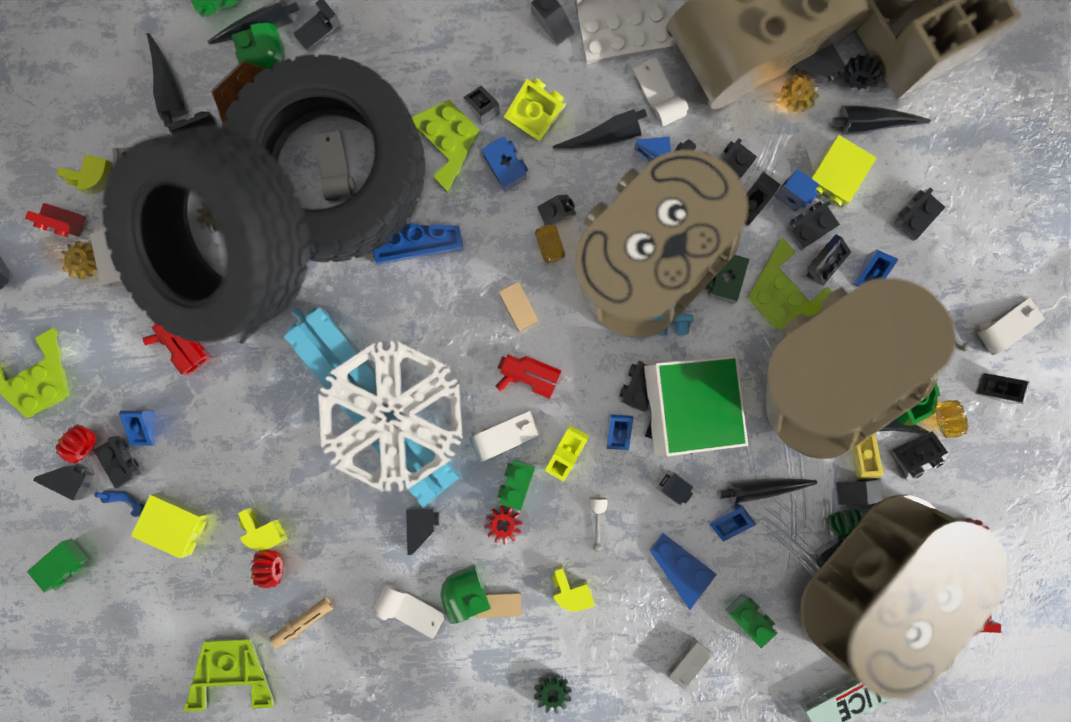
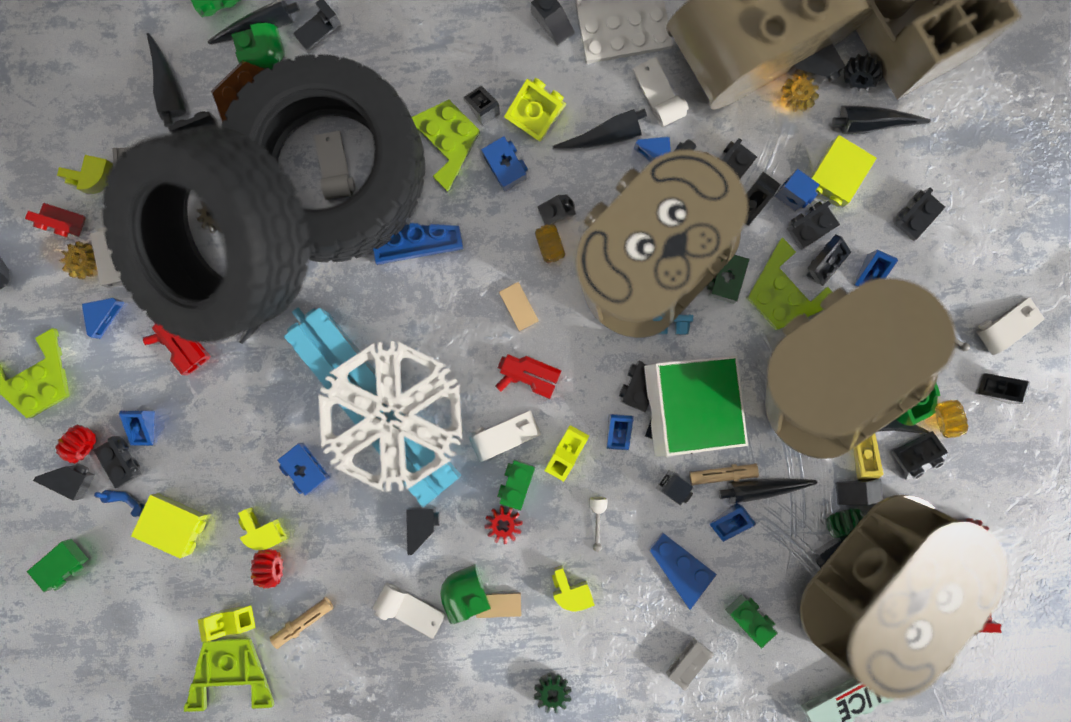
none -> blue slope [82,298,125,339]
none -> neon yellow brick [197,605,256,642]
none -> blue brick [277,443,331,495]
none -> tan pin [689,463,759,486]

